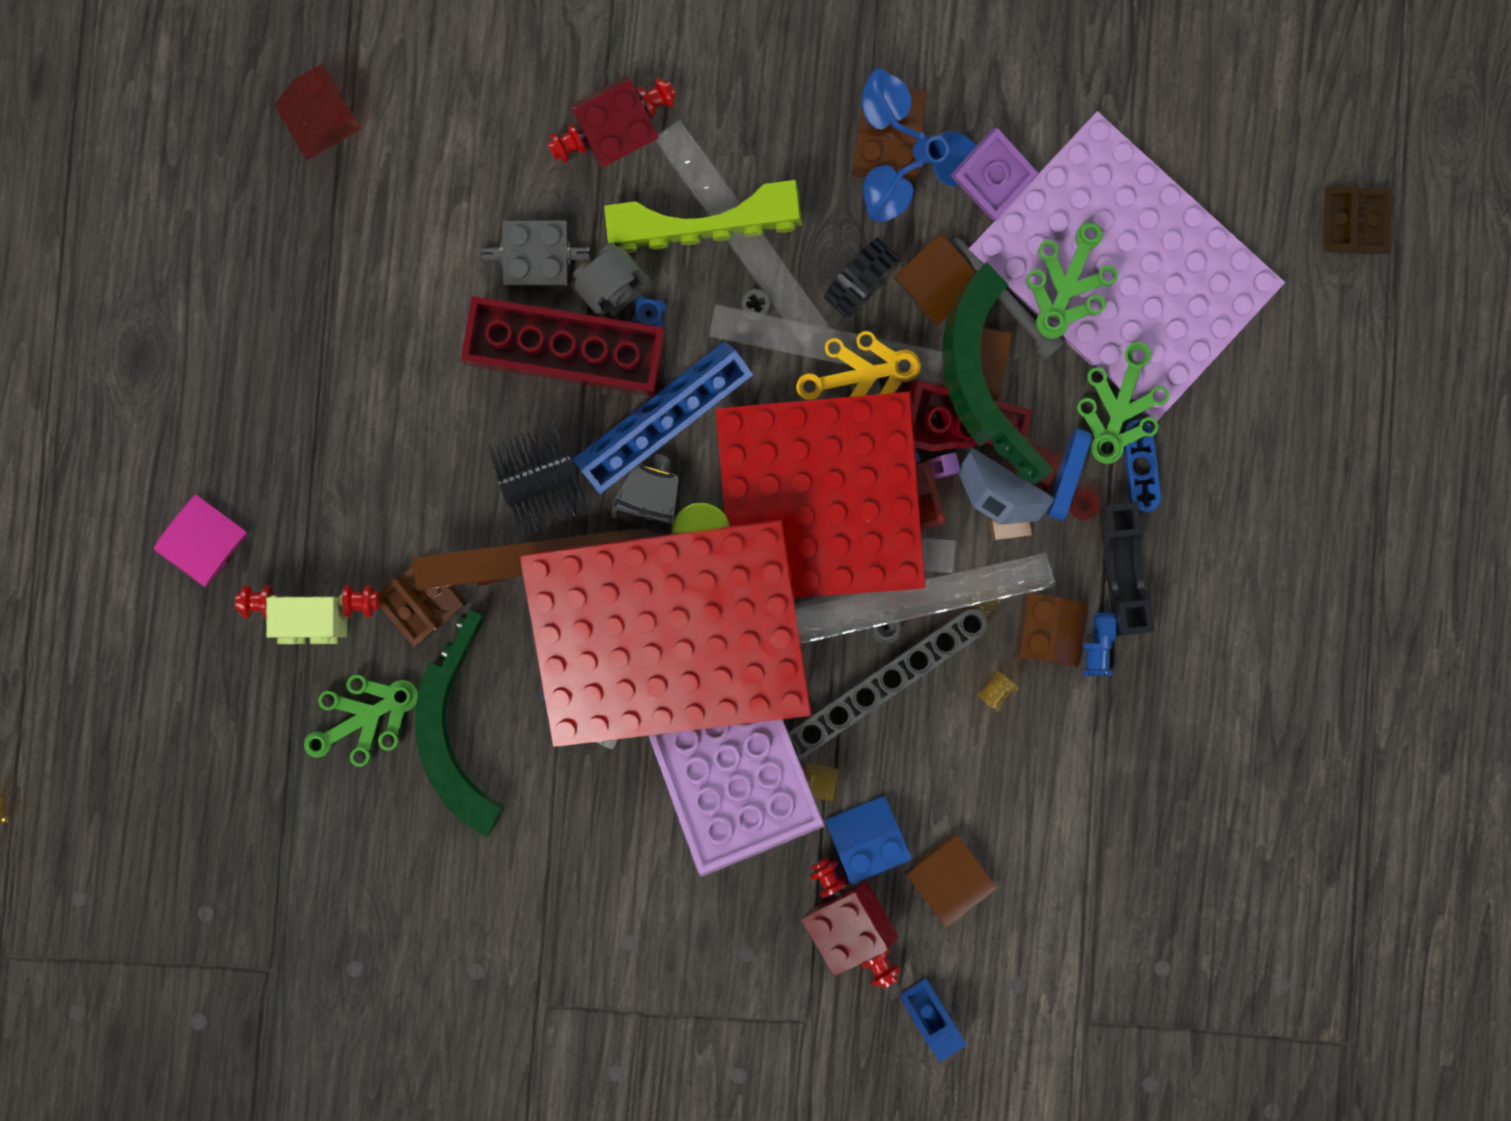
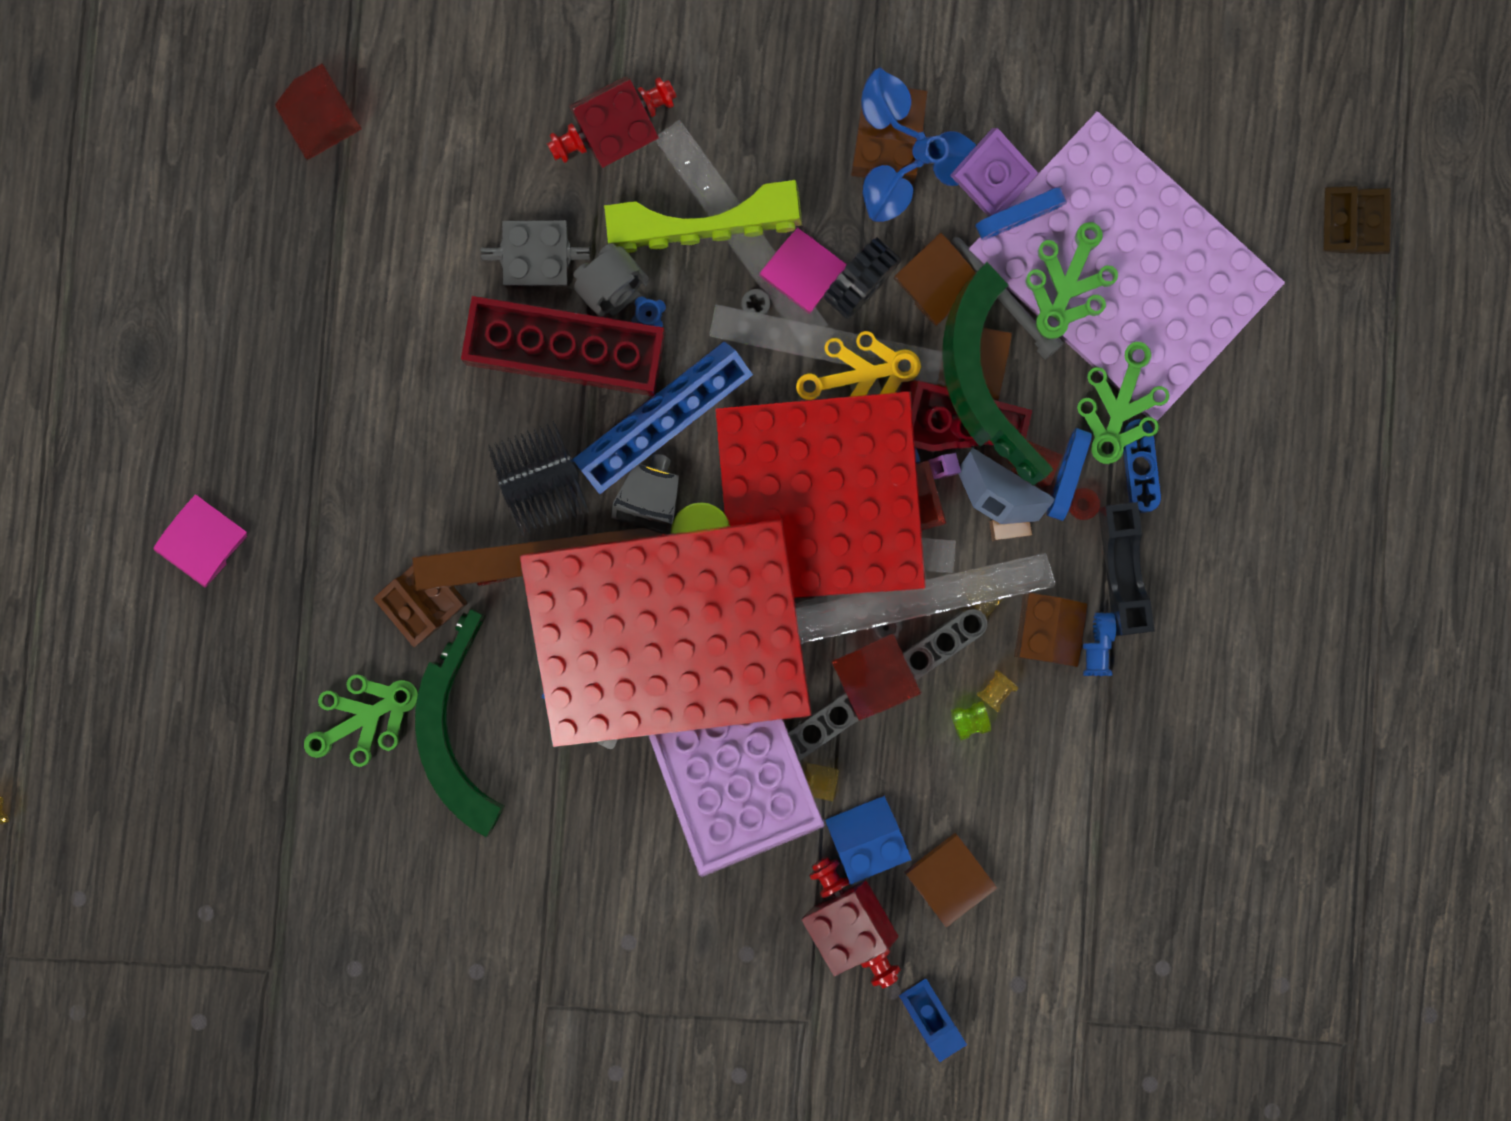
yellowish green brick [235,585,380,644] -> none
none -> dark pink slope [759,228,847,314]
none -> clear red slope [831,633,922,721]
none -> clear neon green wheel [951,701,992,741]
none -> blue beam [975,187,1067,240]

